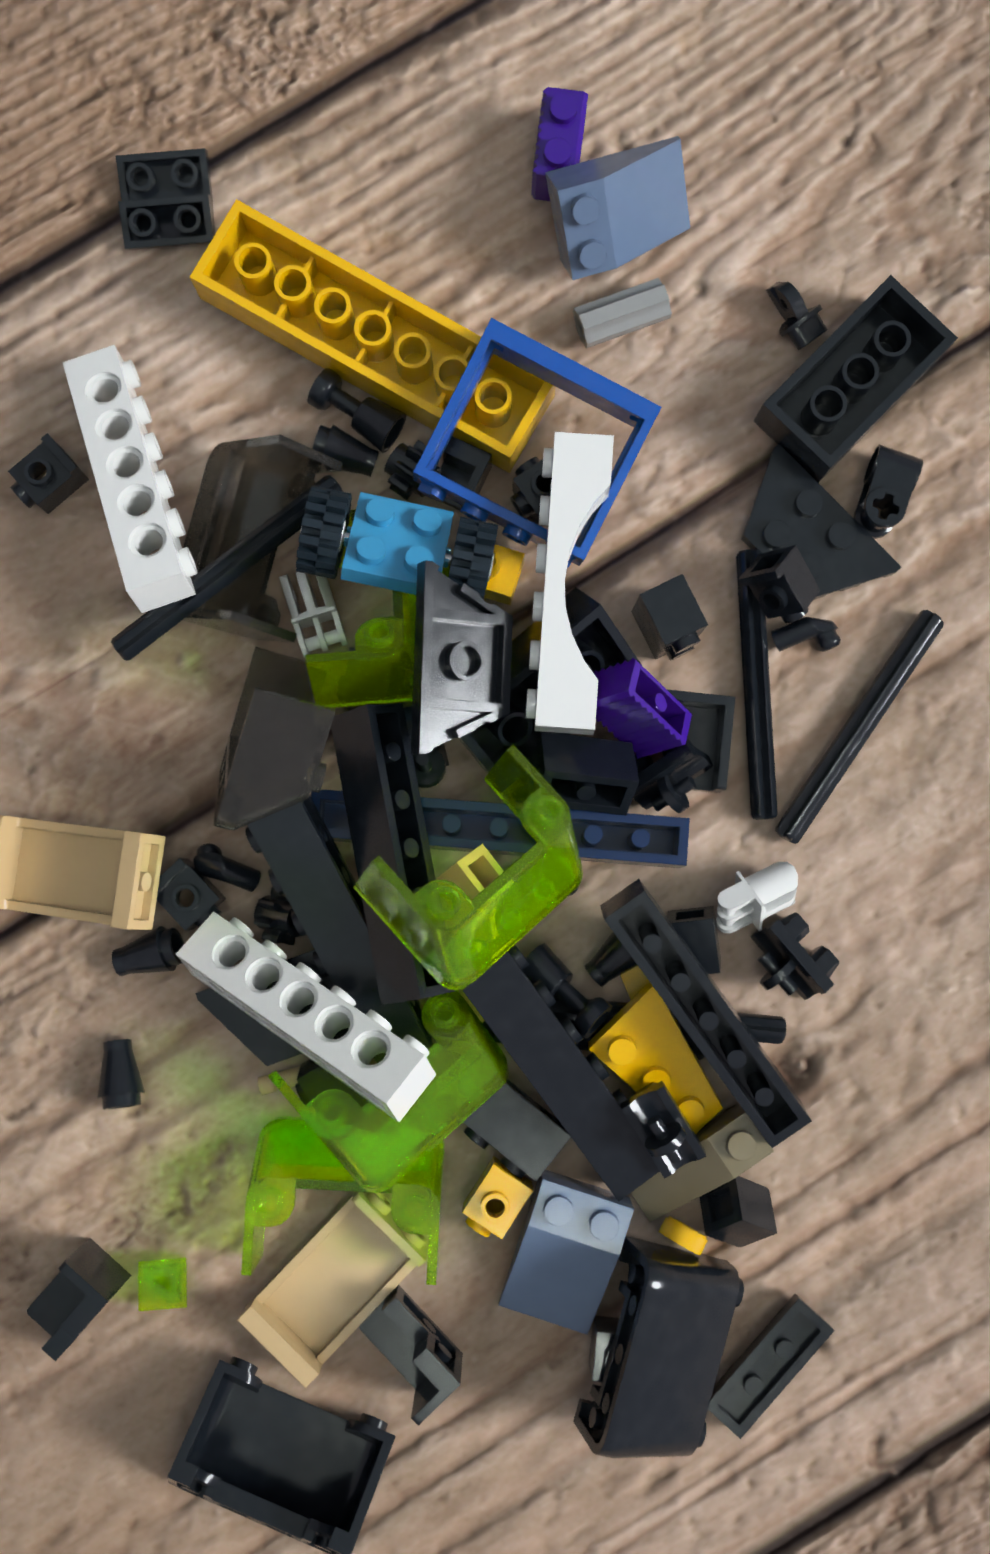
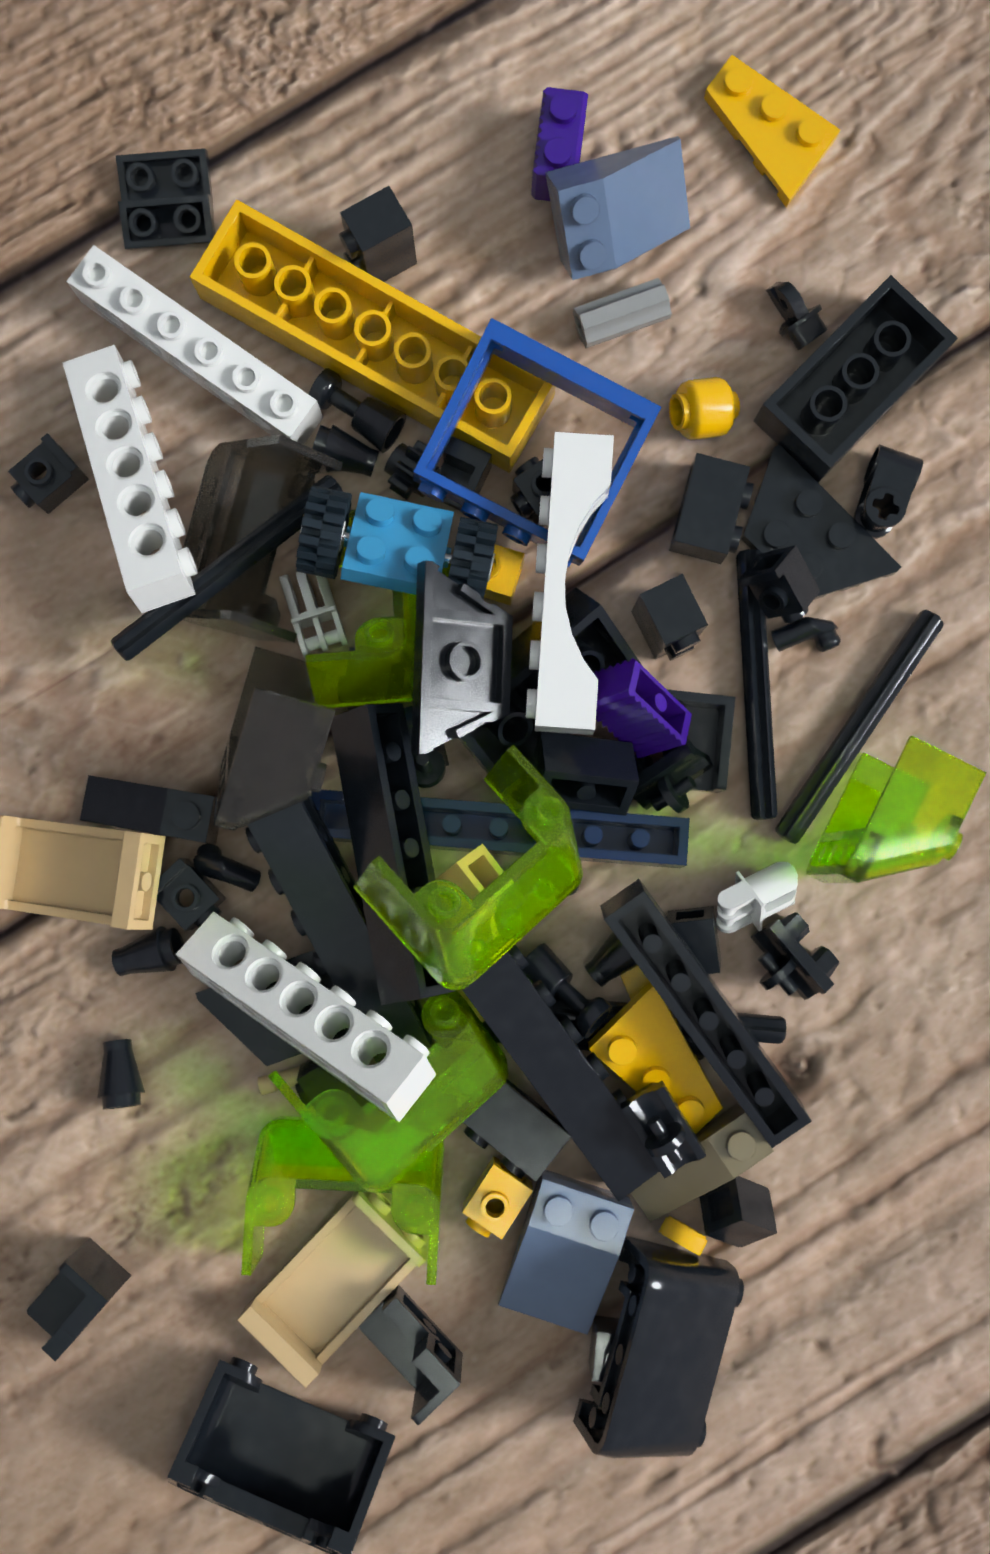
clear neon green tile [138,1257,187,1311] -> none
black gear [254,887,301,945] -> none
black plate [708,1293,834,1439] -> none
none -> white brick [66,245,323,453]
none -> black slope [80,775,224,844]
none -> black brick [339,186,417,282]
none -> yellow head [669,377,740,440]
none -> black brick [669,453,754,564]
none -> yellow wing [704,55,840,207]
none -> clear neon green windscreen [806,736,987,883]

